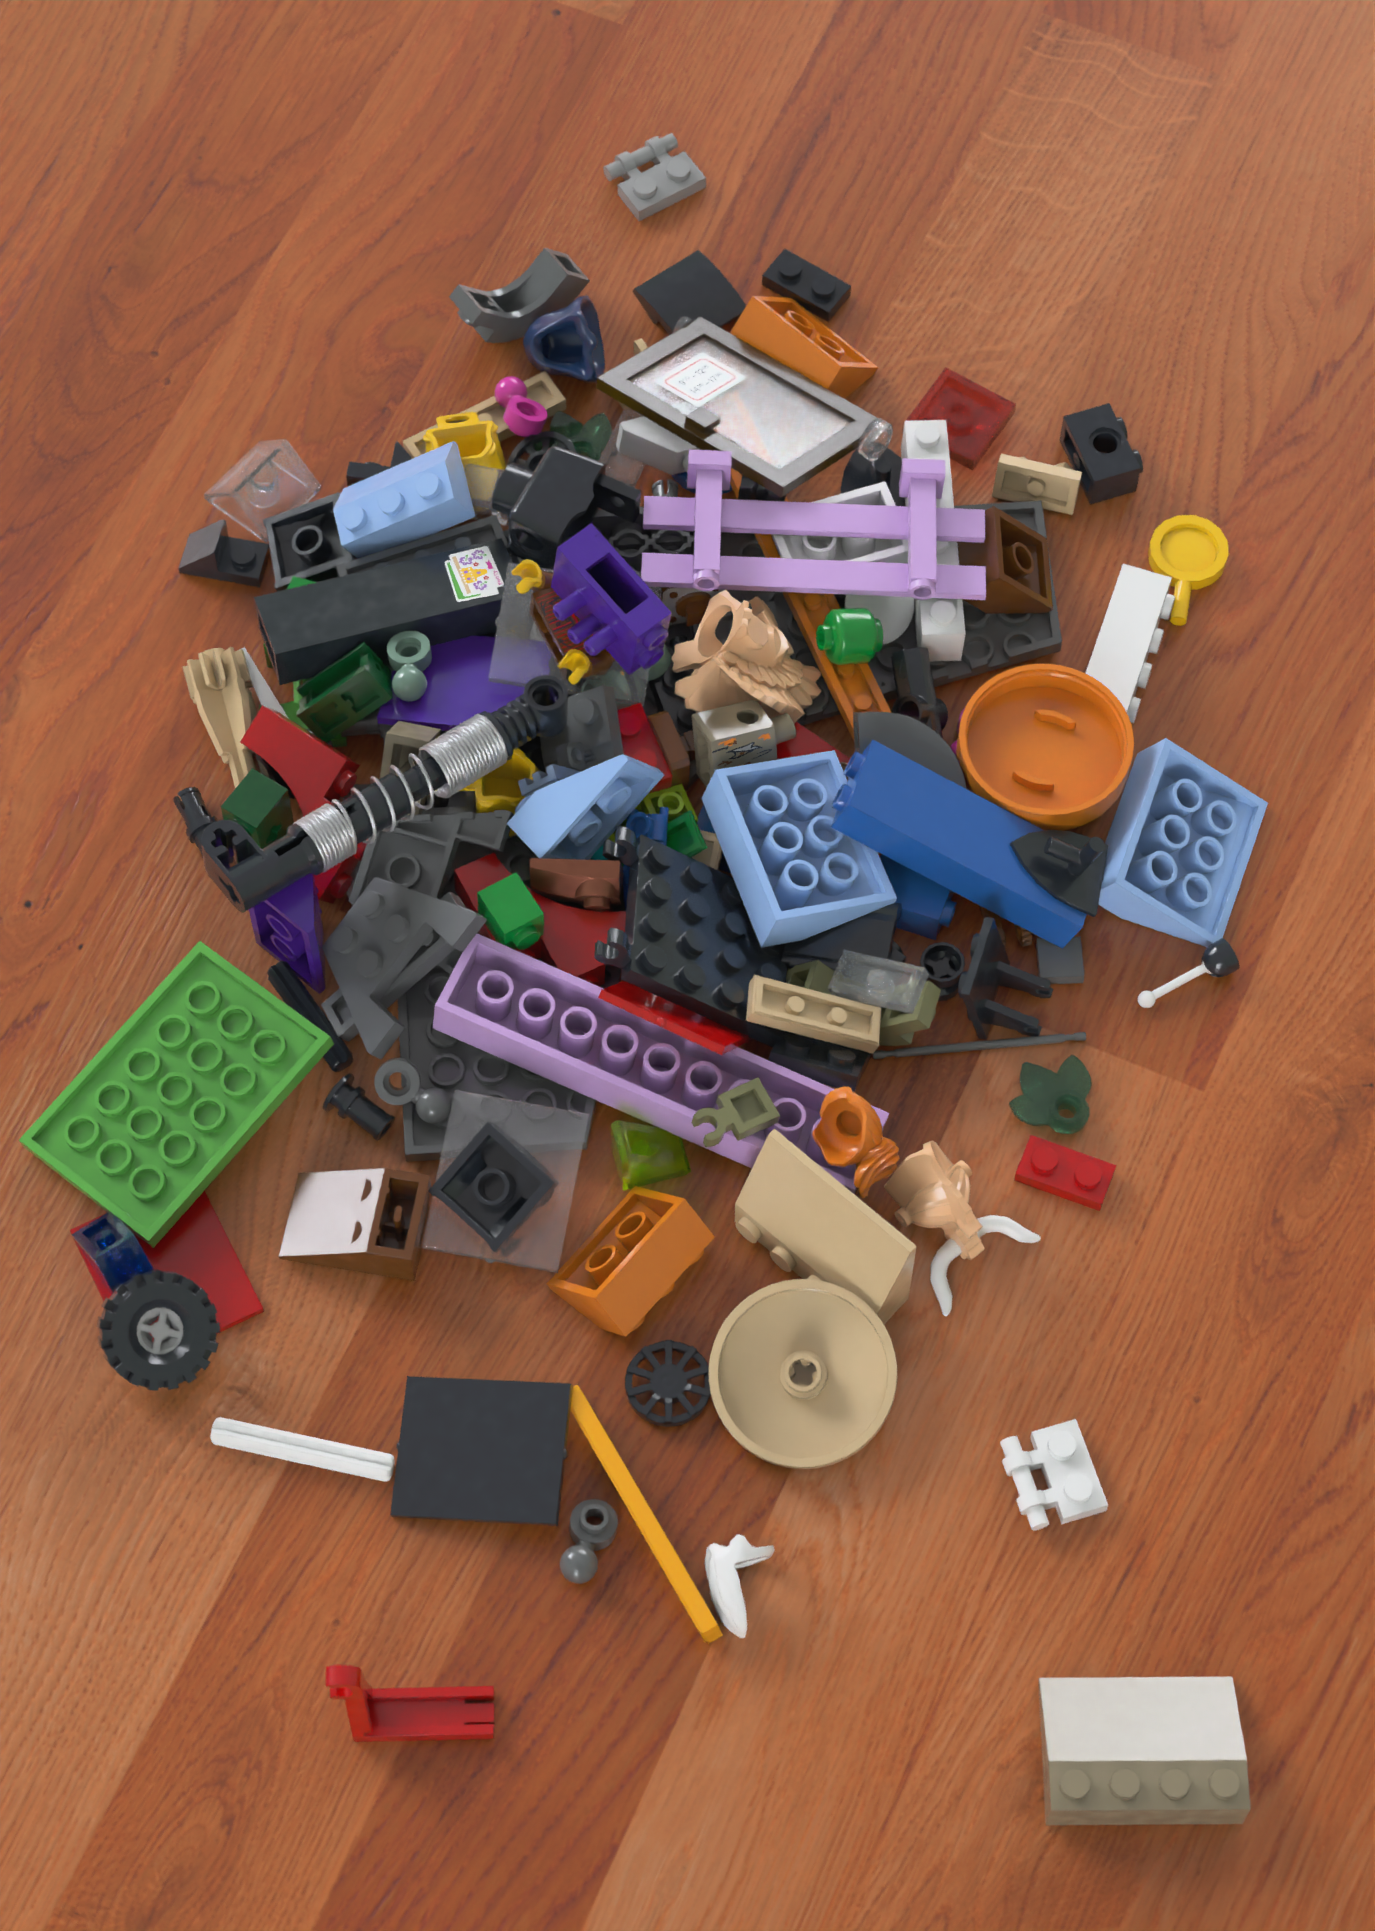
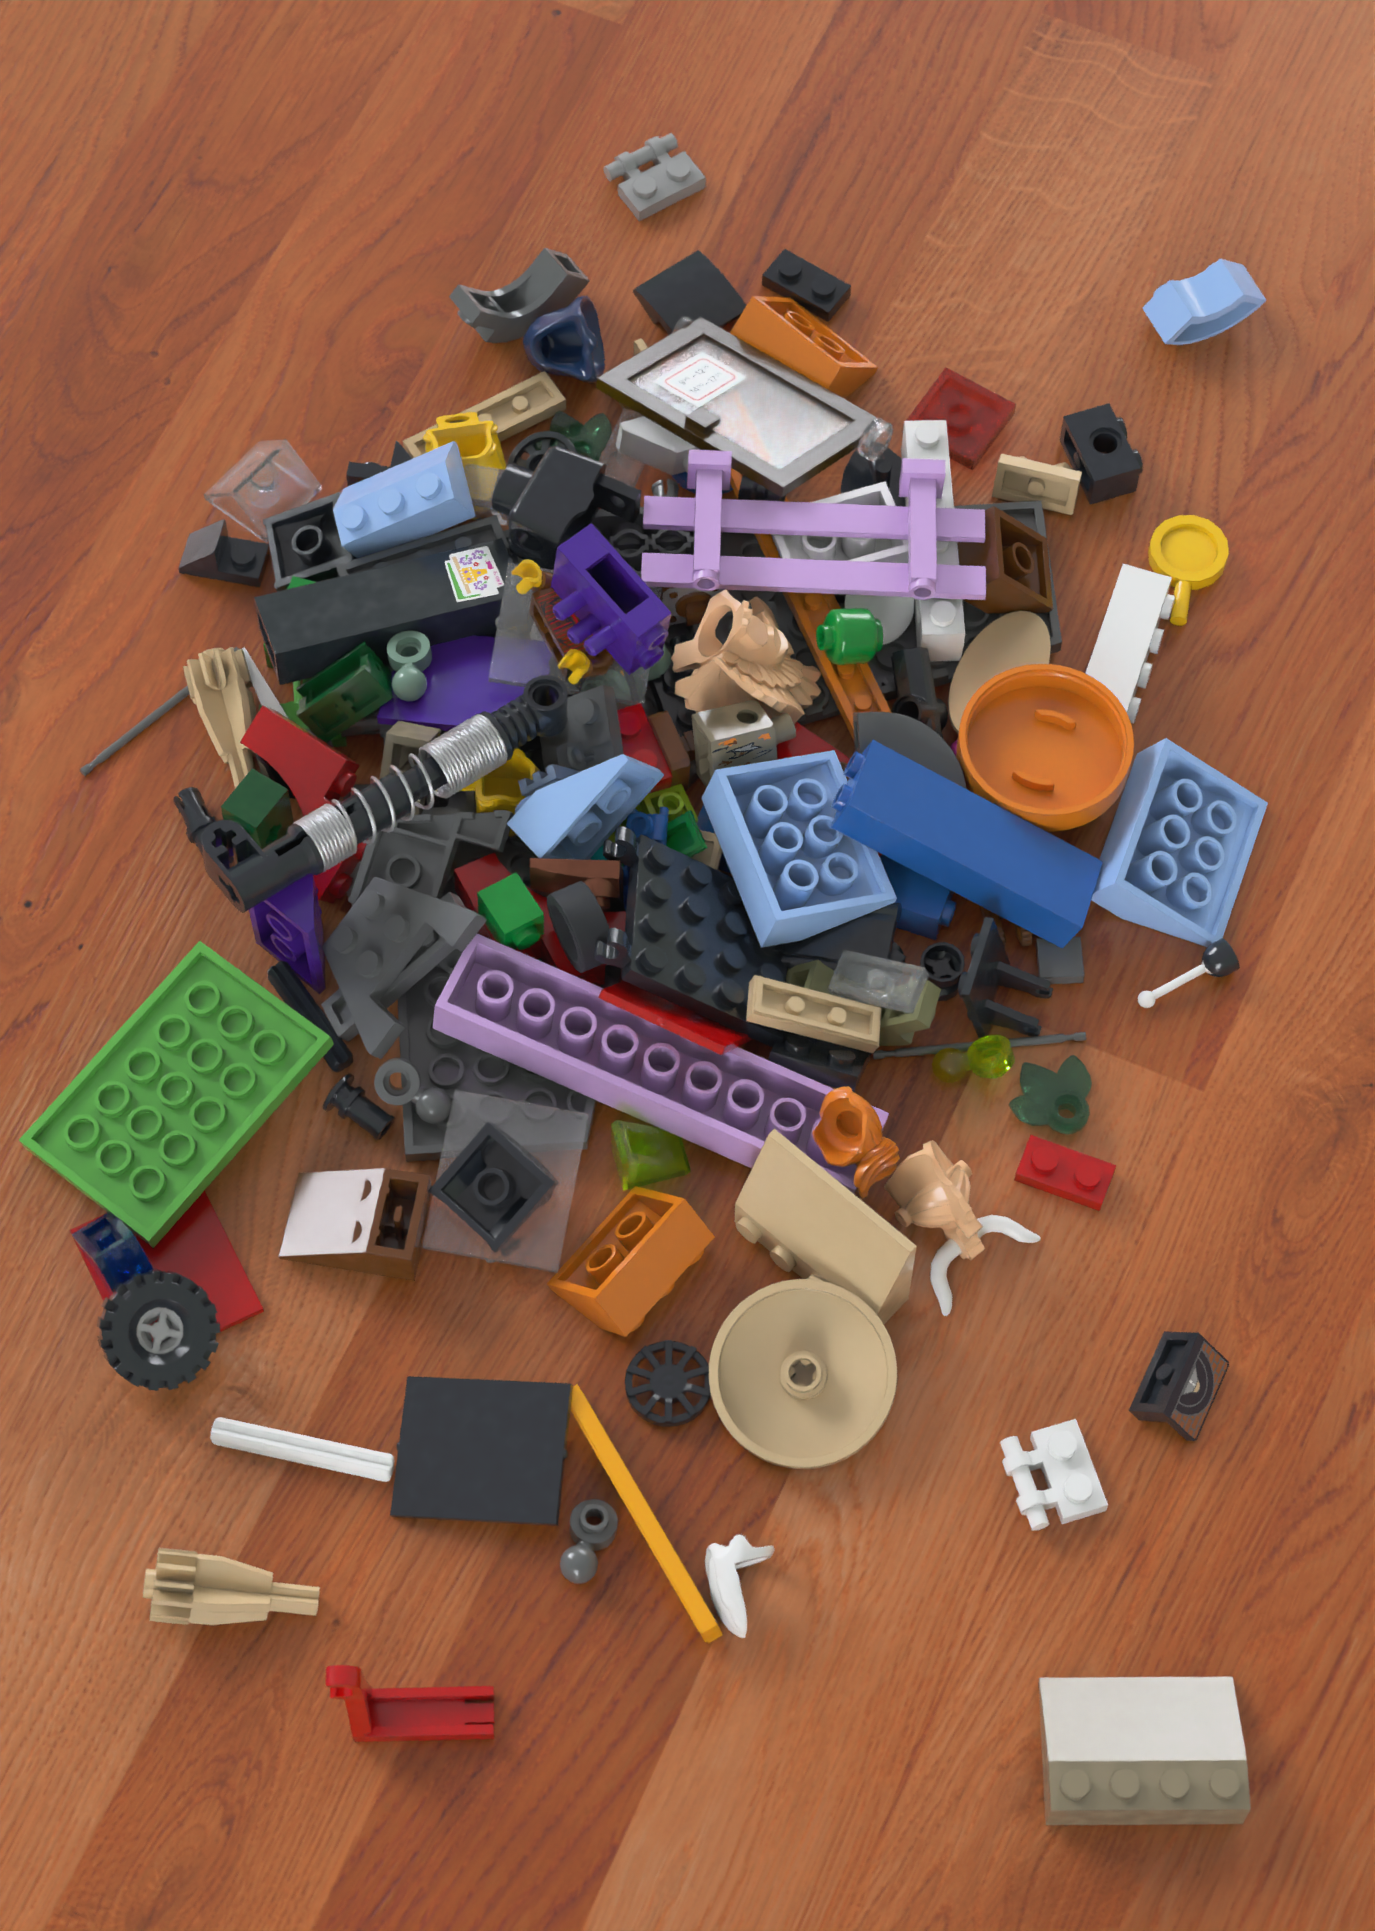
dark pink plate [495,376,548,437] -> none
olive plate [692,1077,780,1147] -> none
black shield [1010,830,1108,917] -> none
none -> dark grey piece [80,647,239,776]
none -> tan piece [142,1548,320,1625]
none -> black tyre [547,881,609,973]
none -> clear neon green plate [932,1035,1015,1083]
none -> tan shield [948,611,1051,734]
none -> black panel [1129,1331,1229,1441]
none -> light blue brick [1143,259,1267,345]

